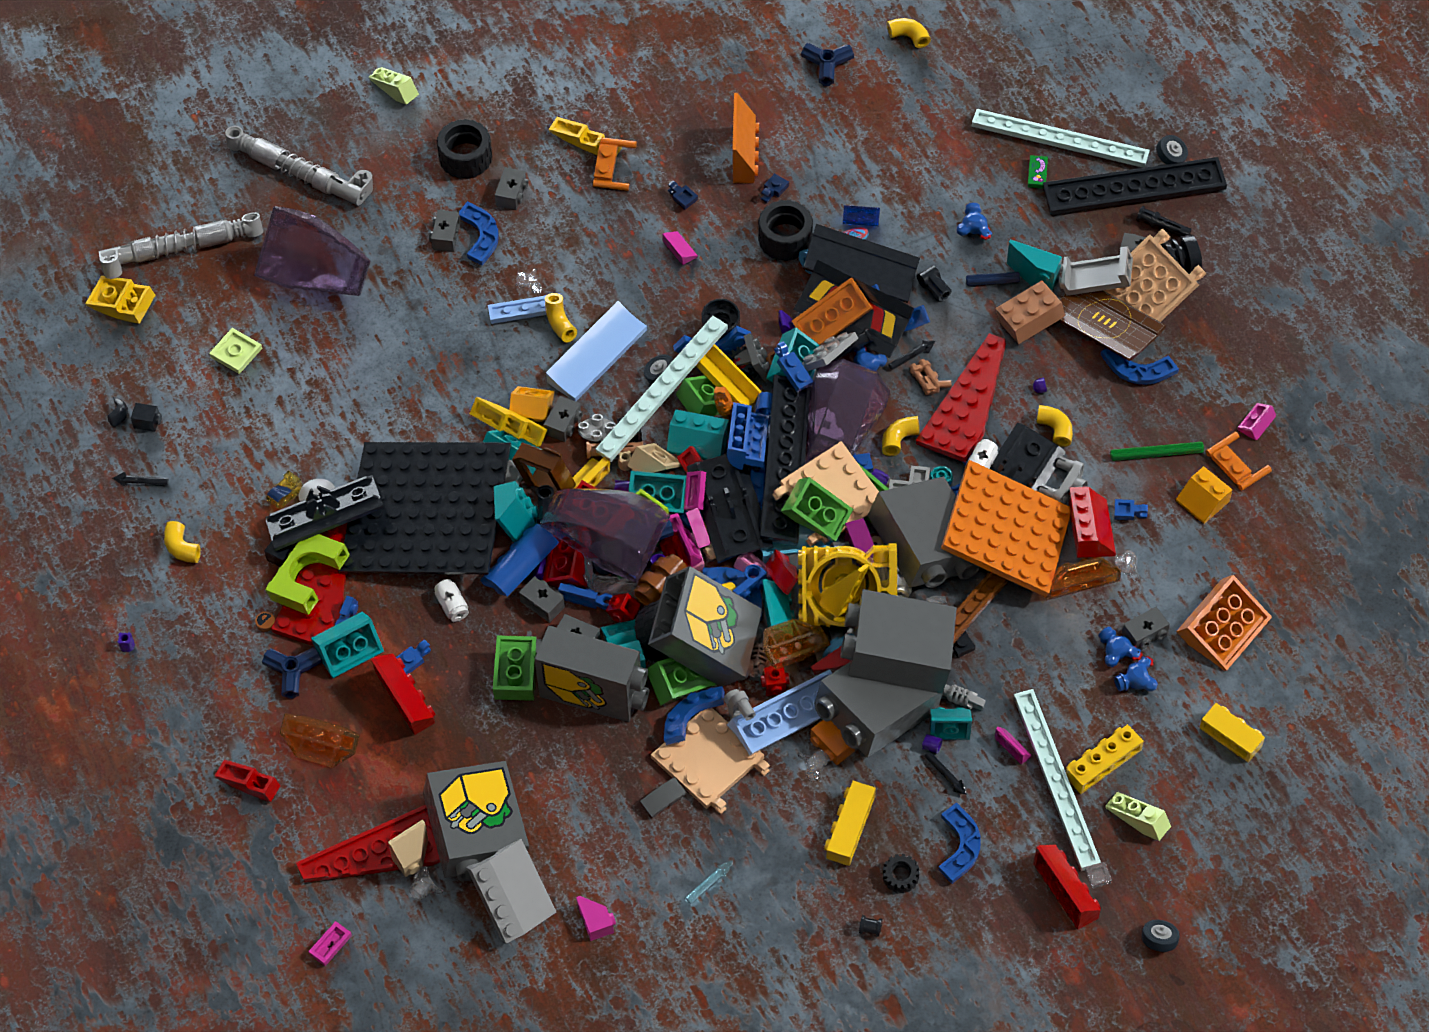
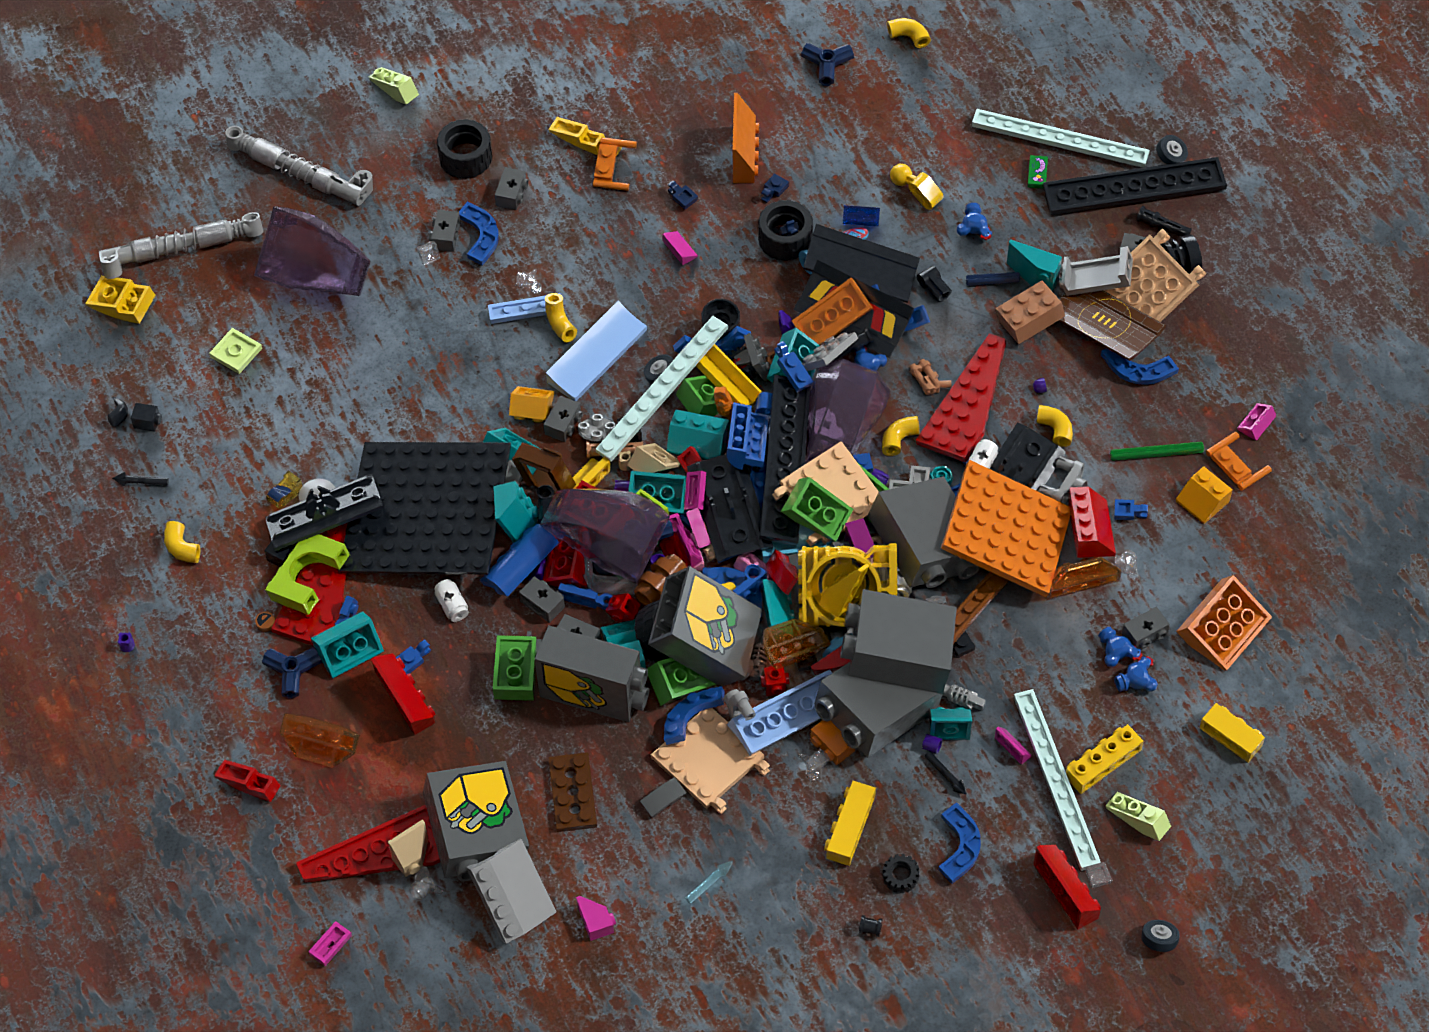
yellow slope [469,397,547,447] -> none
black piece [888,340,936,370] -> none
none -> clear plate [417,241,441,265]
none -> reddish brown plate [548,752,597,832]
none -> dark blue plate [777,220,799,237]
none -> yellow beam [890,164,944,210]

